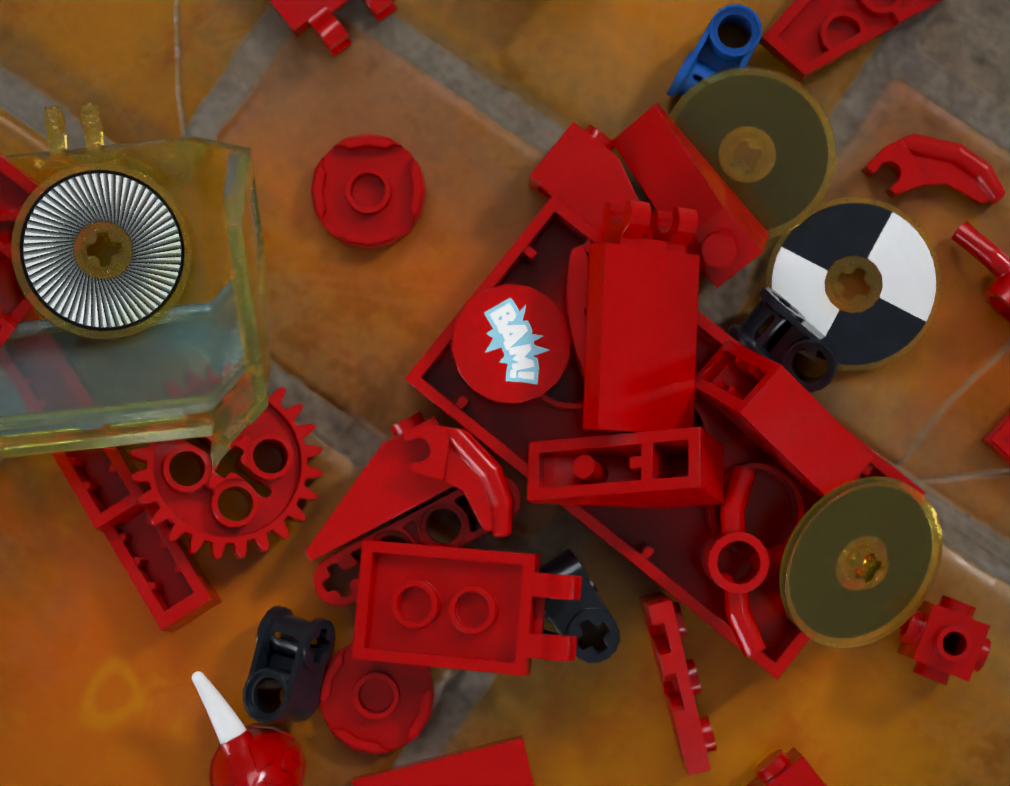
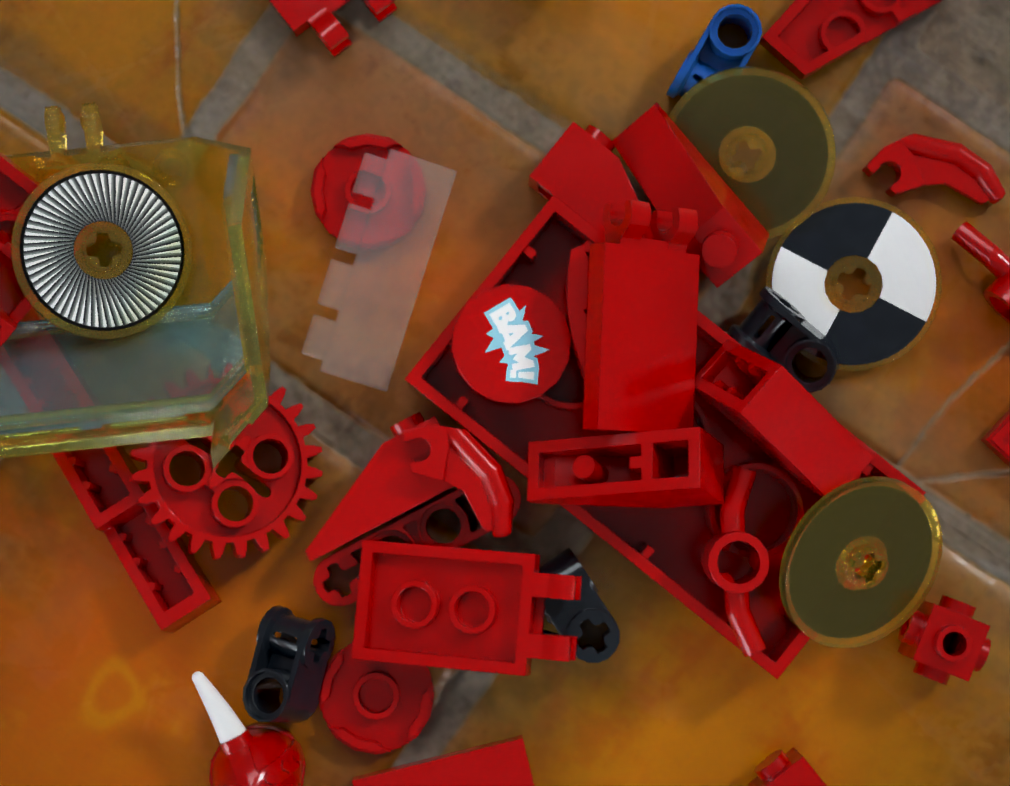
red wing [639,592,717,776] -> none
none -> clear windscreen [301,149,457,391]

